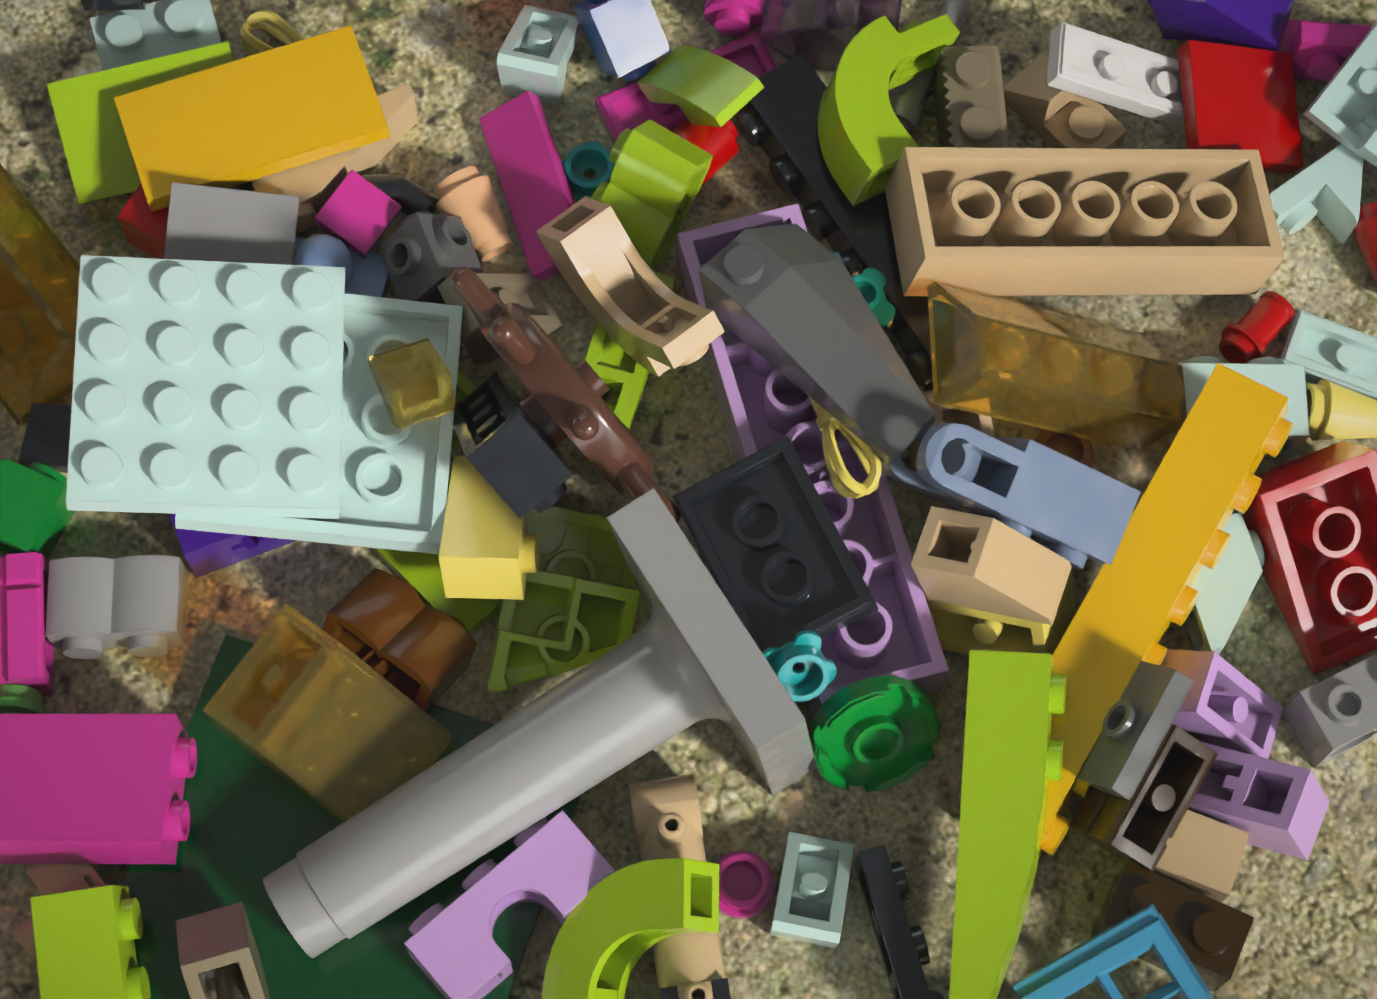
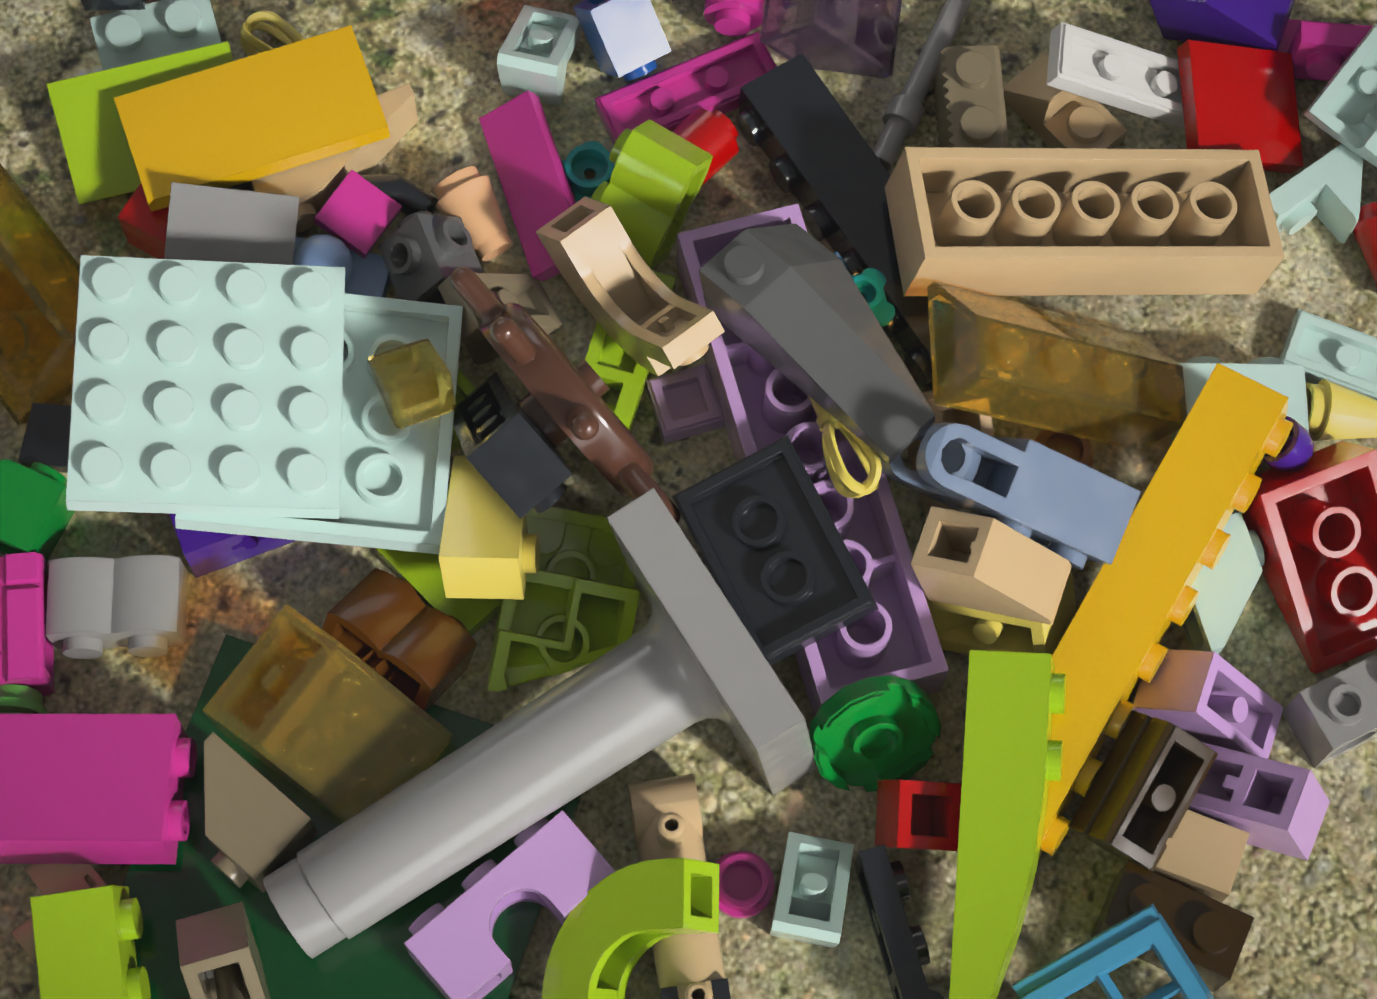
lime slope [637,45,764,127] -> none
teal plate [762,630,837,702] -> none
lime arch [818,14,960,206] -> none
dark grey plate [1077,661,1193,800] -> none
red pin [1219,291,1295,364] -> none
none -> dark tan slope [204,732,319,893]
none -> lavender tile [646,364,724,444]
none -> red brick [875,780,962,851]
none -> dark purple hinge [1262,416,1314,472]

